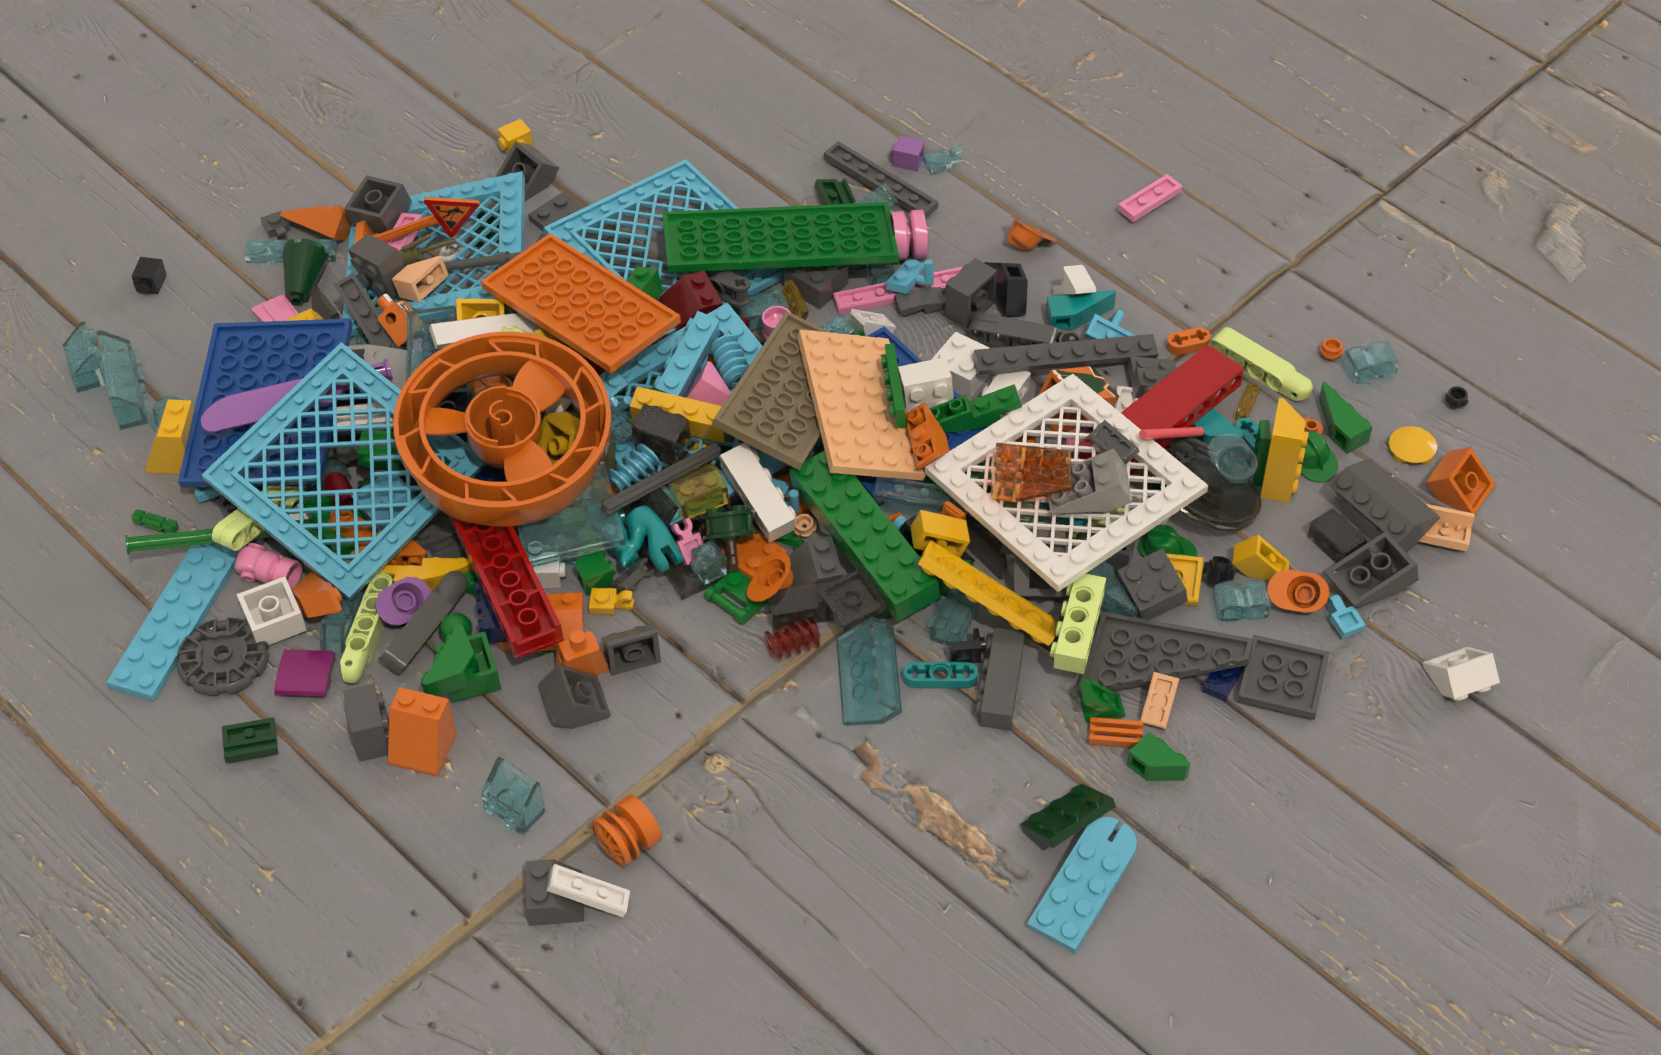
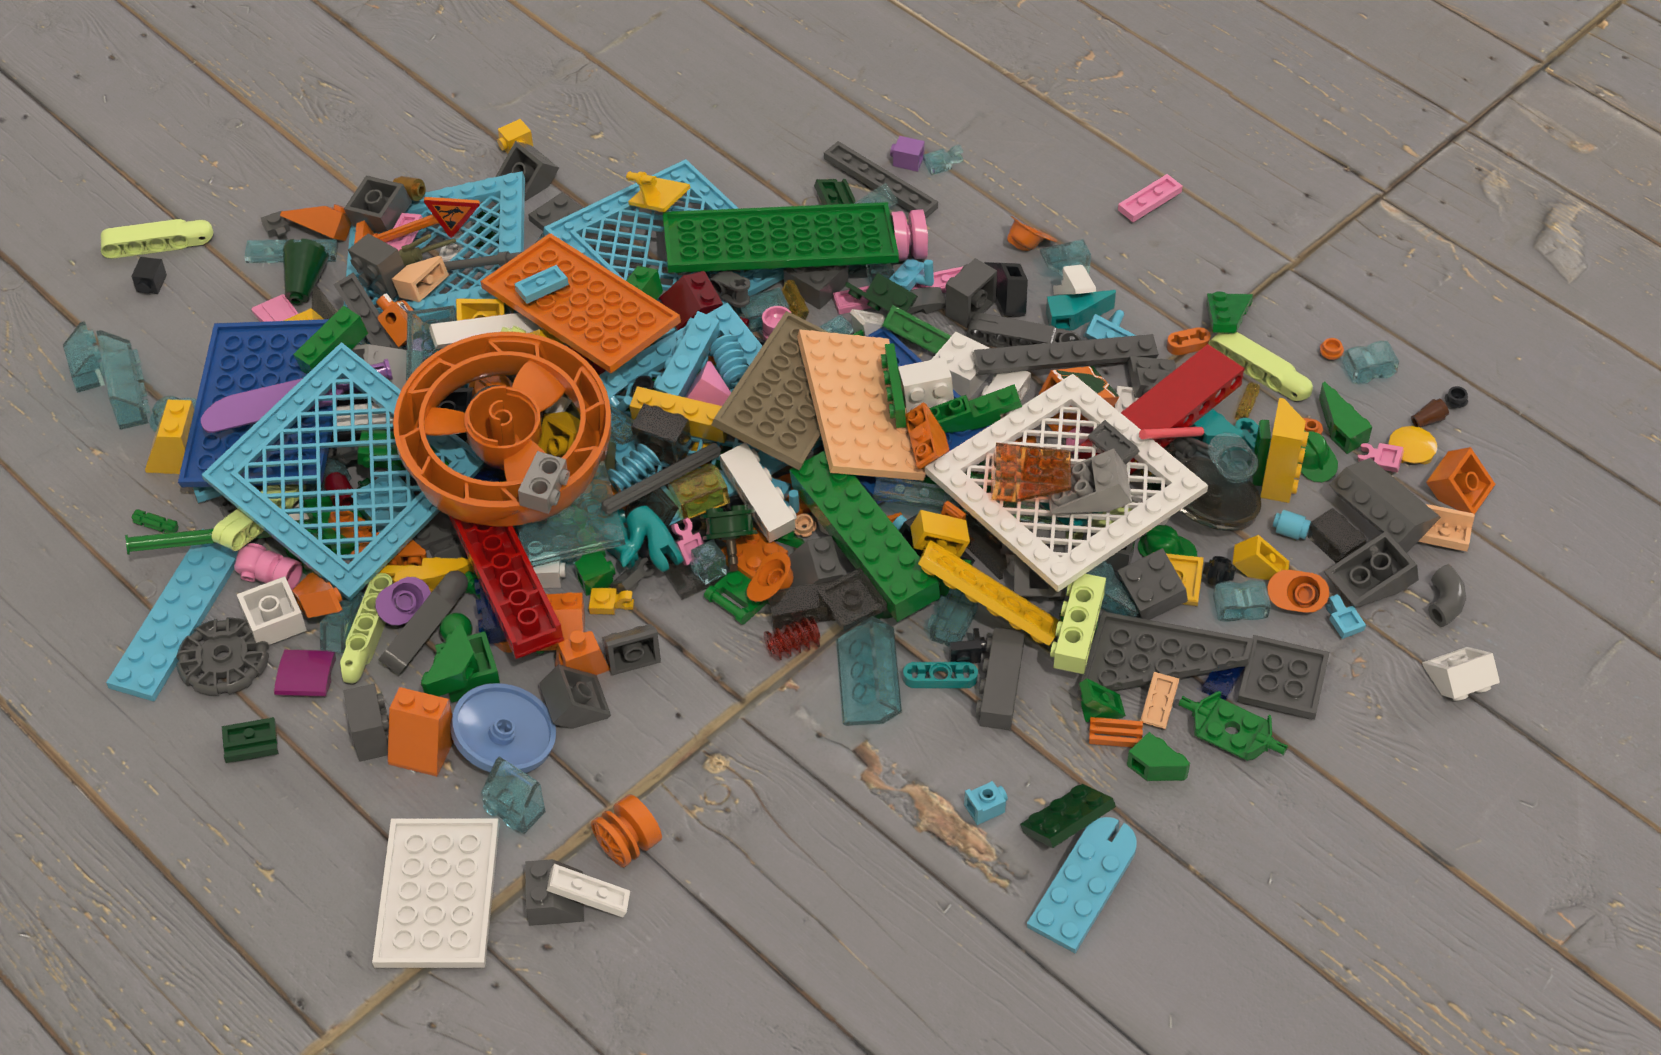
none -> yellowish green piece [101,219,214,258]
none -> green brick [293,305,368,374]
none -> white plate [372,818,500,968]
none -> pearl gold brick [393,176,426,201]
none -> medium blue dish [450,683,556,775]
none -> medium azure plate [514,265,569,304]
none -> light grey brick [518,451,570,514]
none -> yellow plate [626,171,691,212]
none -> black plate [633,376,655,393]
none -> dark green bracket [844,273,918,316]
none -> green tile [882,305,951,354]
none -> medium azure brick [964,781,1008,825]
none -> clear light blue slope [1040,239,1091,276]
none -> green plate [1178,691,1288,761]
none -> green wing [1206,291,1253,333]
none -> medium azure brick [1272,509,1311,540]
none -> bright pink plate [1358,443,1404,473]
none -> reddish brown cone [1411,398,1449,428]
none -> dark grey cylinder [1429,564,1466,627]

